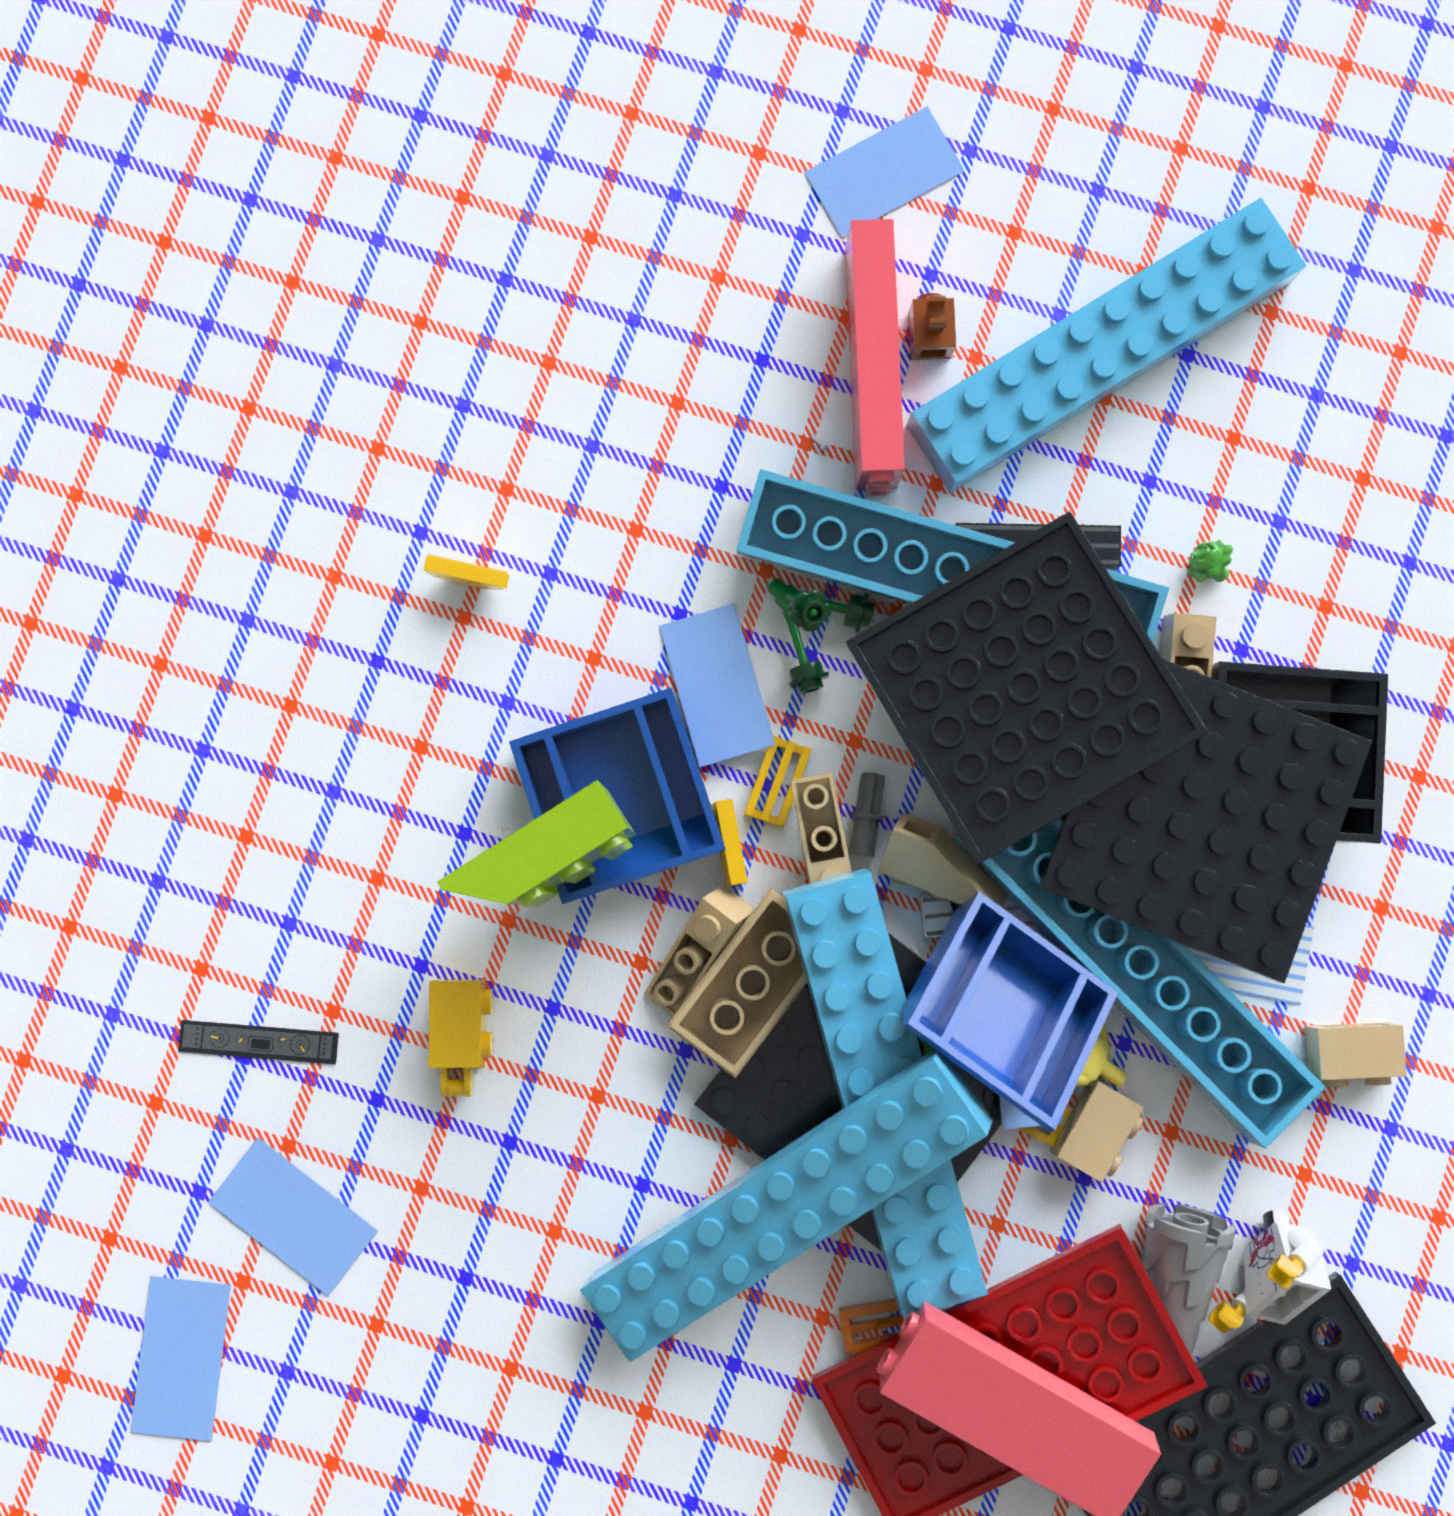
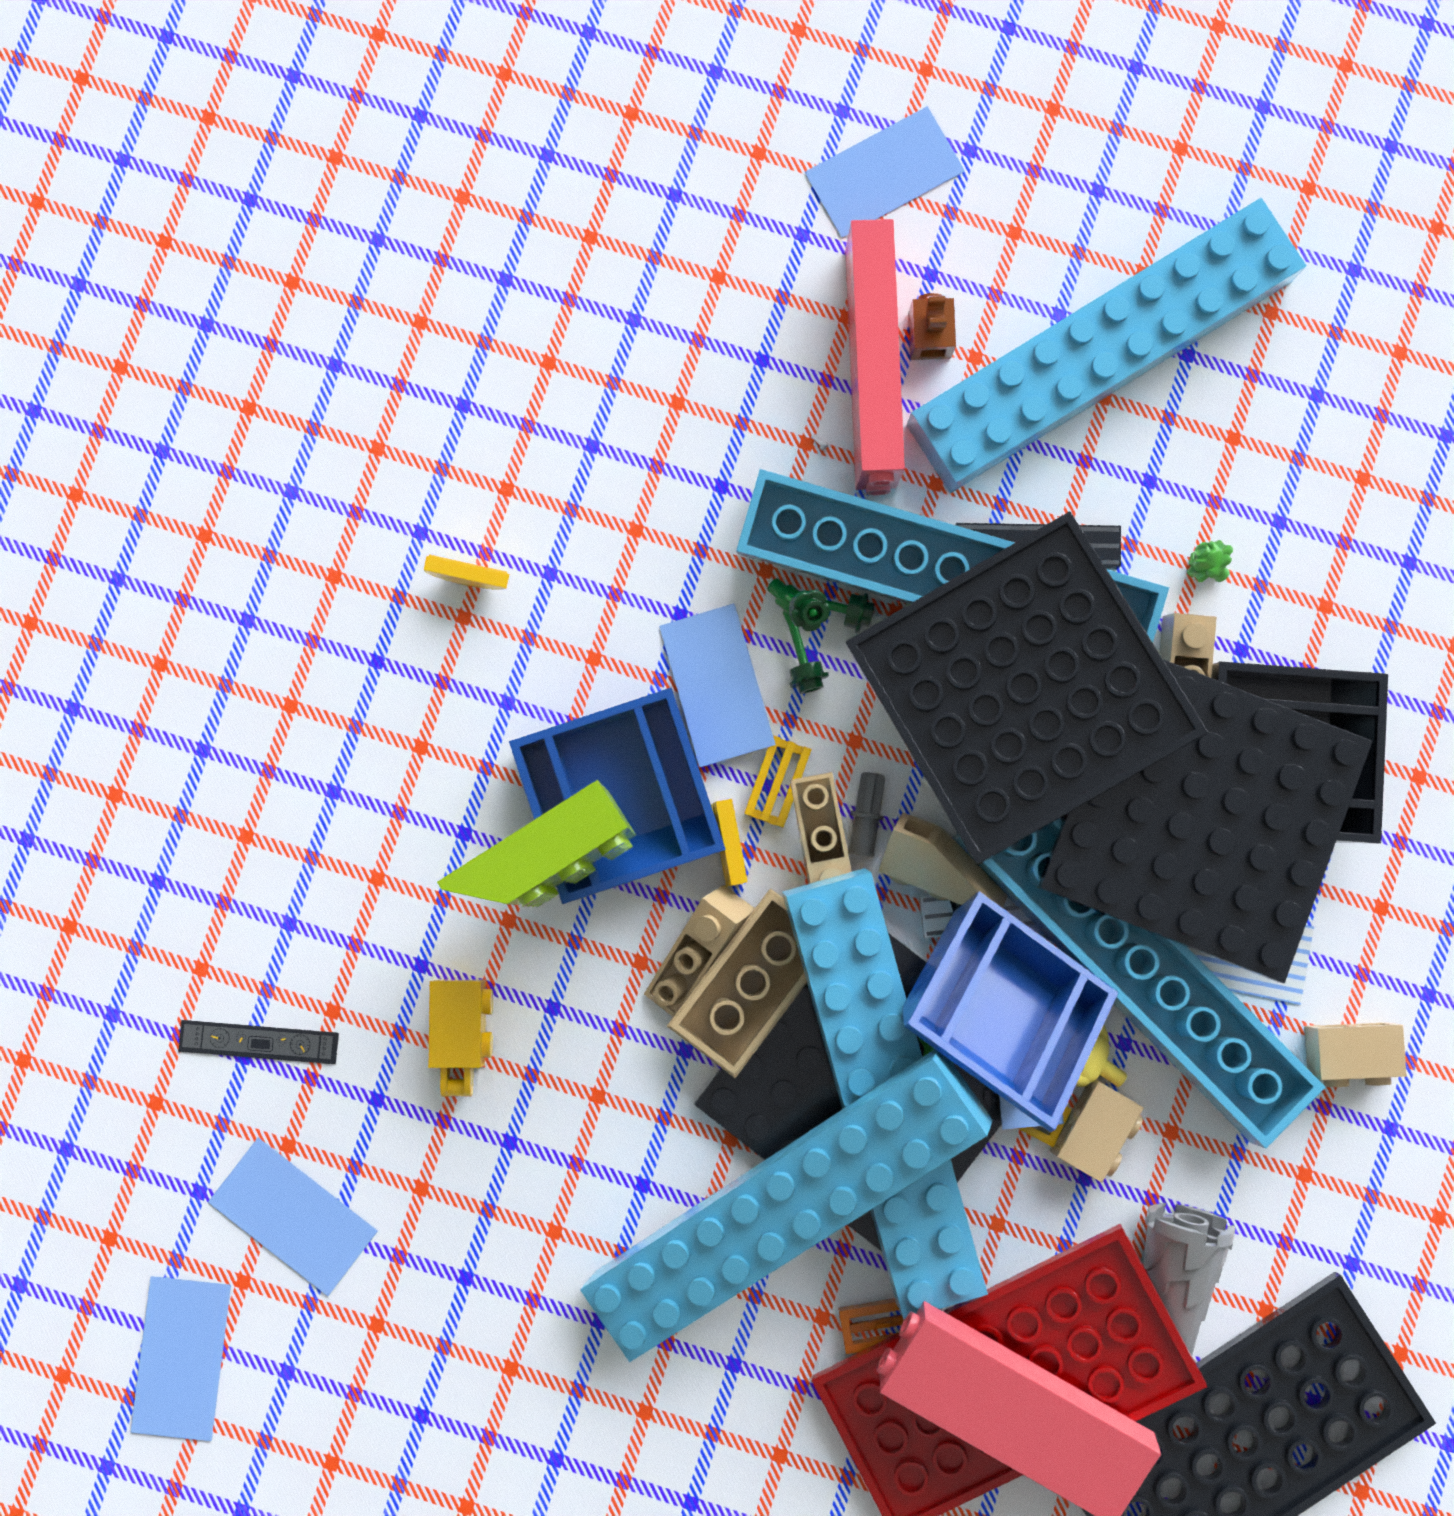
white torso [1208,1210,1331,1333] -> none

